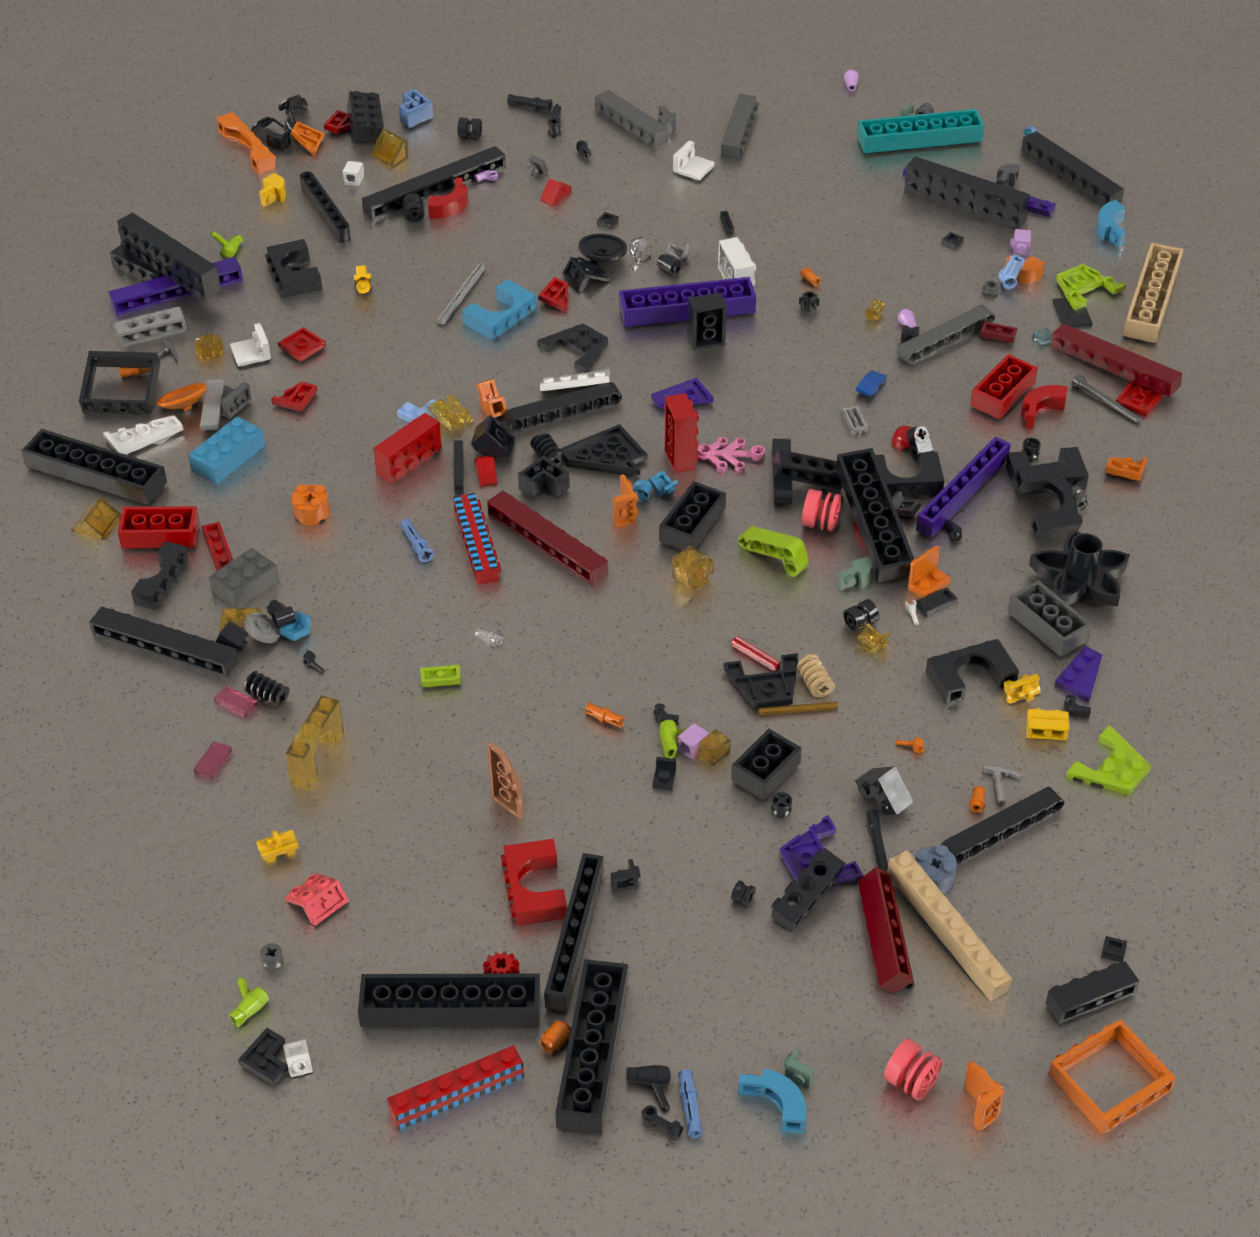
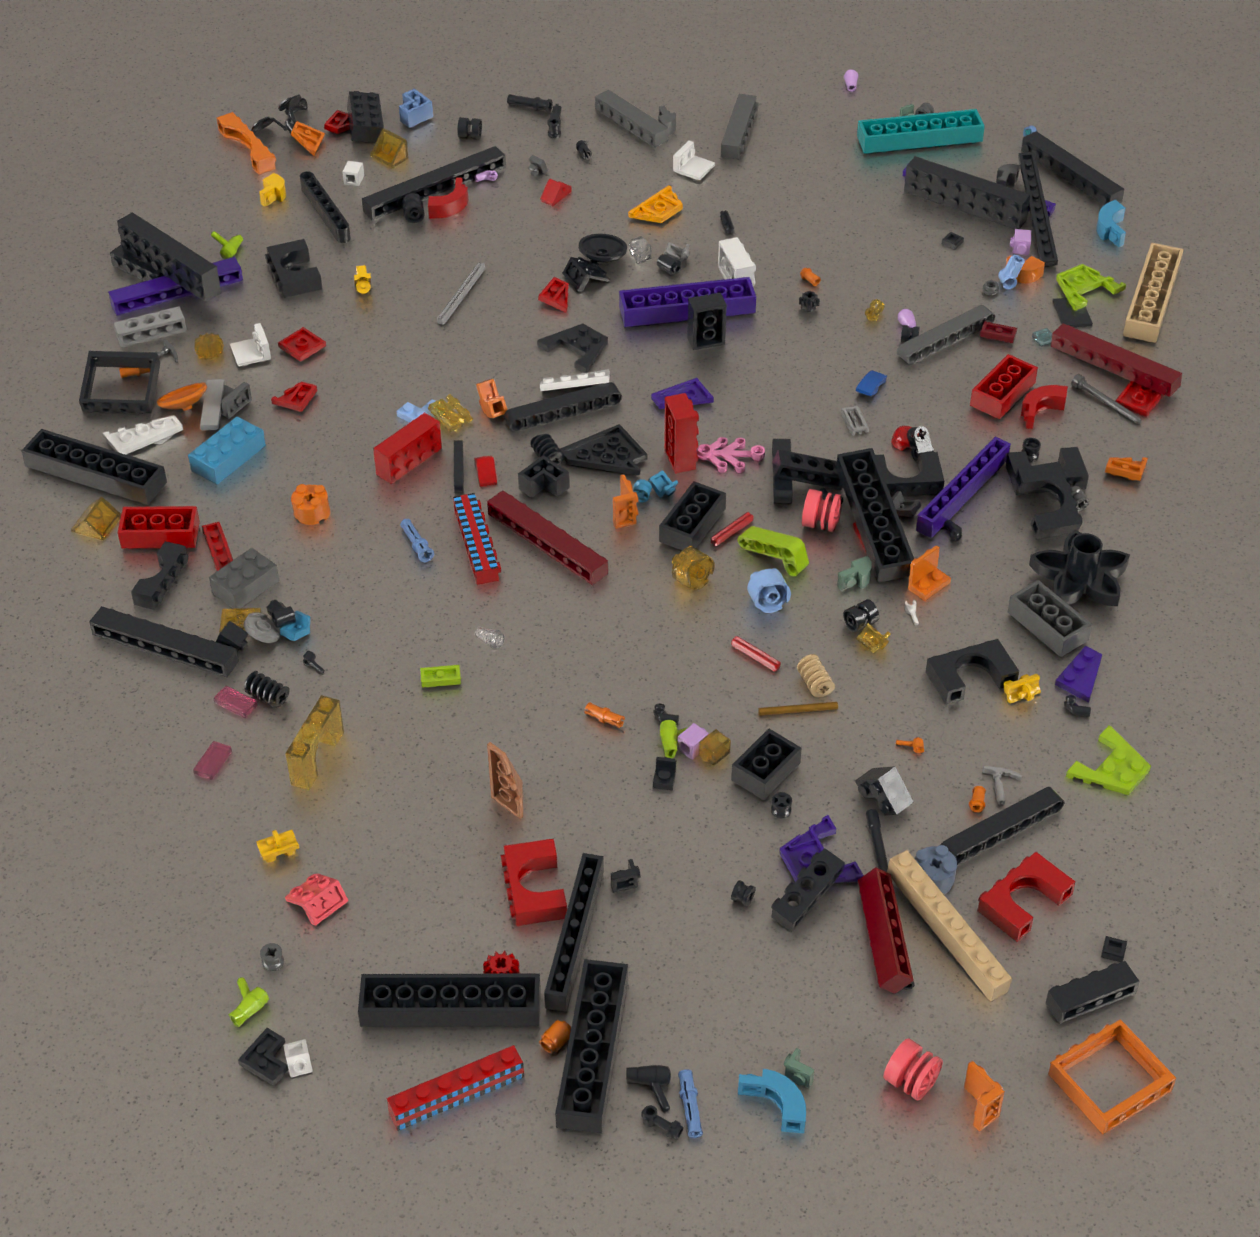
black bracket [266,131,291,152] -> none
dark azure arch [462,279,537,340] -> none
black slope [471,415,516,457] -> none
black tile [597,212,619,229] -> none
black wing [723,653,799,709] -> none
black tile [916,587,958,617] -> none
yellow brick [1025,708,1069,741] -> none
none -> light orange wing [628,185,683,223]
none -> red axle [710,512,753,546]
none -> light blue brick [747,568,791,613]
none -> red arch [977,852,1076,942]
none -> black plate [1018,152,1058,266]

